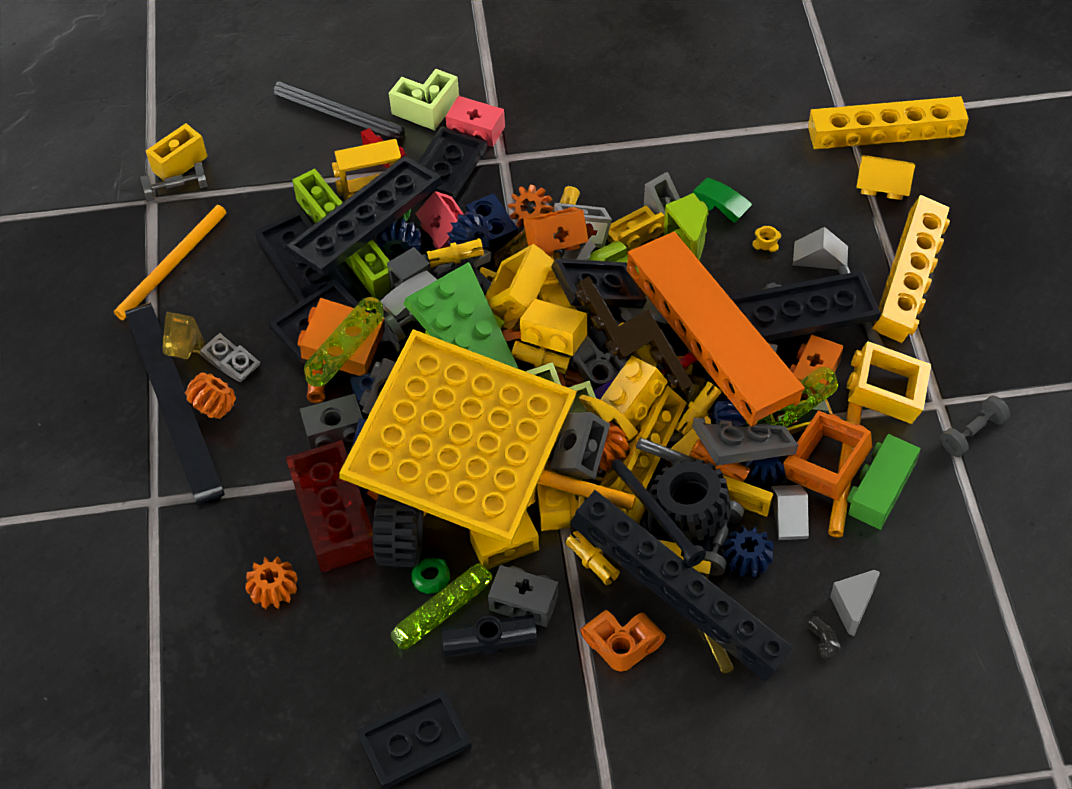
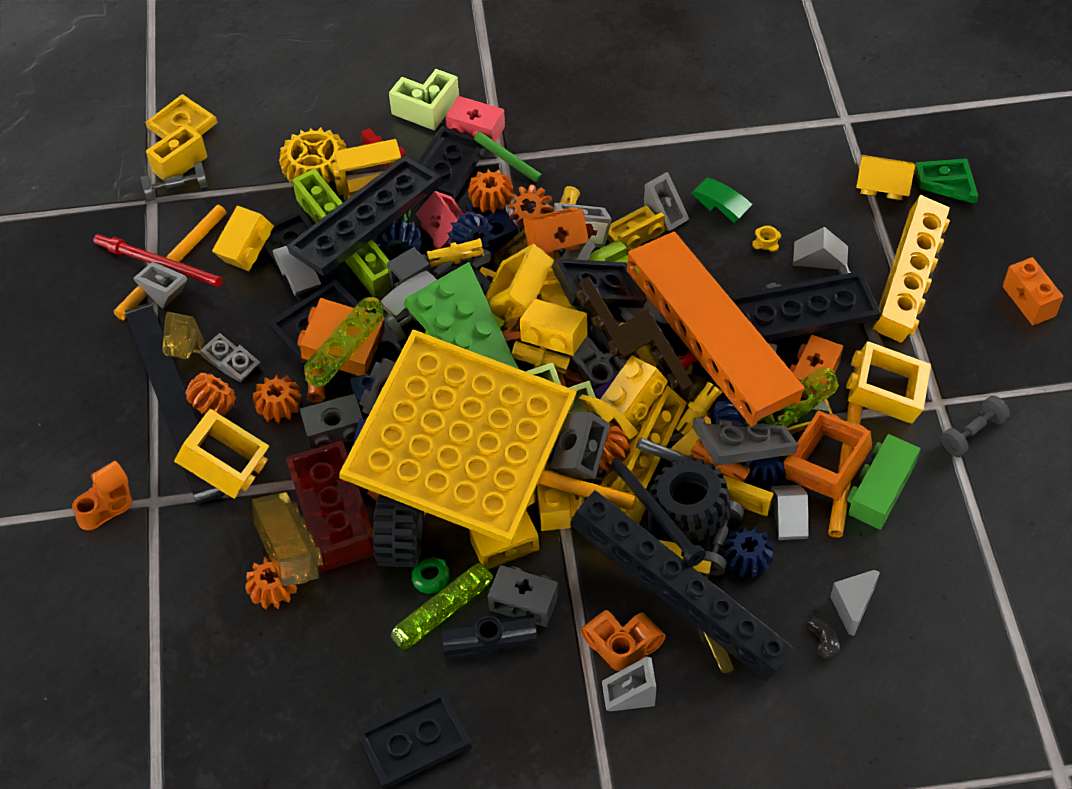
black axle [273,81,405,140] -> none
yellow pin [565,531,620,585] -> none
lime slope [664,193,709,260] -> none
yellow brick [808,96,969,149] -> none
none -> orange piece [72,461,133,530]
none -> red bar [93,234,222,287]
none -> light grey slope [133,262,188,309]
none -> yellow plate [145,94,218,139]
none -> yellow window [174,409,269,499]
none -> yellow brick [212,205,274,271]
none -> clear yellow brick [252,492,322,586]
none -> orange gear [253,374,302,423]
none -> light grey slope [273,246,321,296]
none -> yellow gear [279,128,347,185]
none -> orange gear [468,169,513,214]
none -> bright green bar [474,131,542,182]
none -> light grey slope [602,657,656,711]
none -> green wing [914,159,978,203]
none -> orange brick [1003,257,1064,326]

